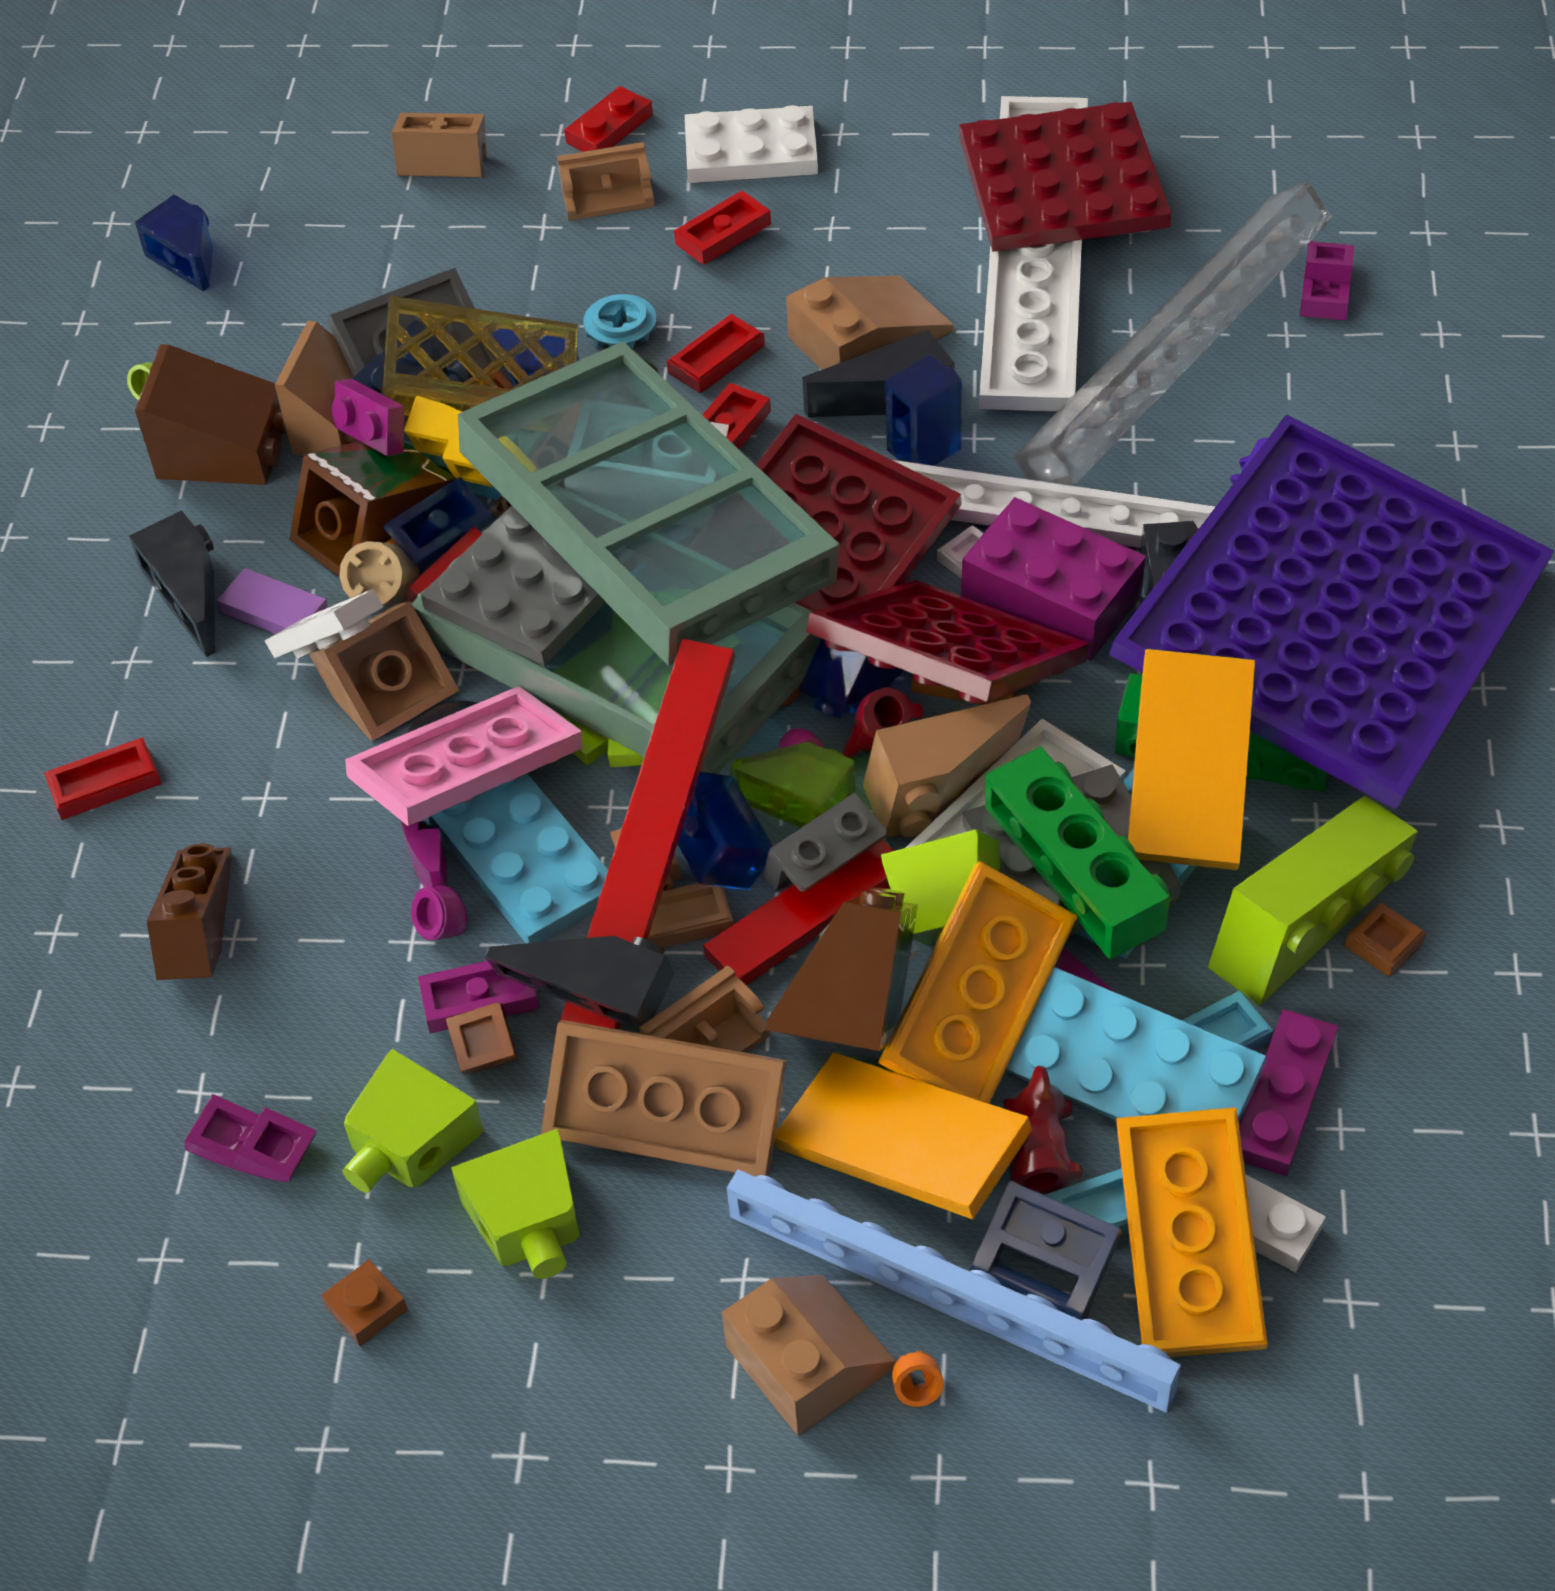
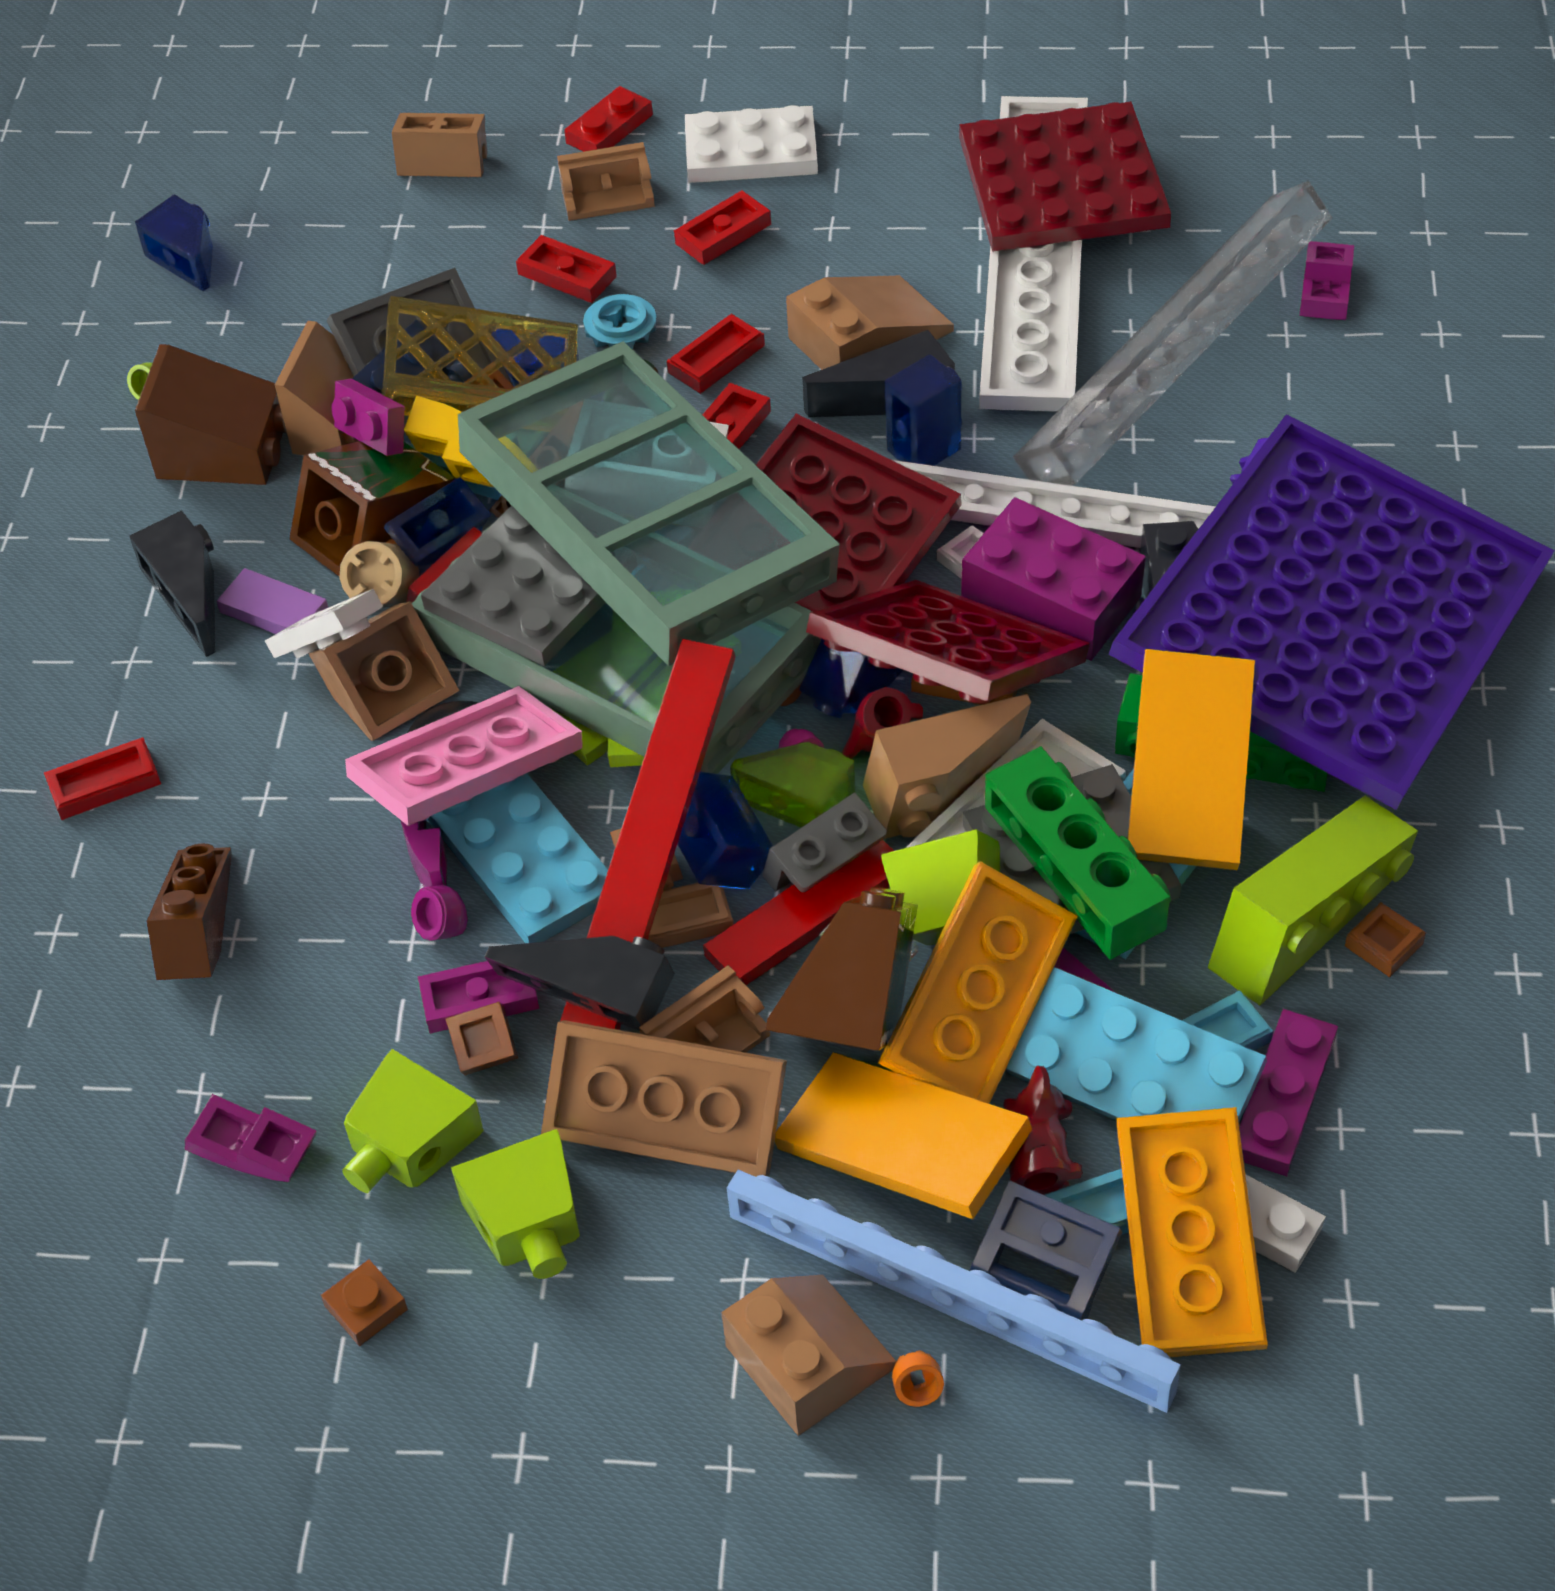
none -> red plate [516,235,617,303]

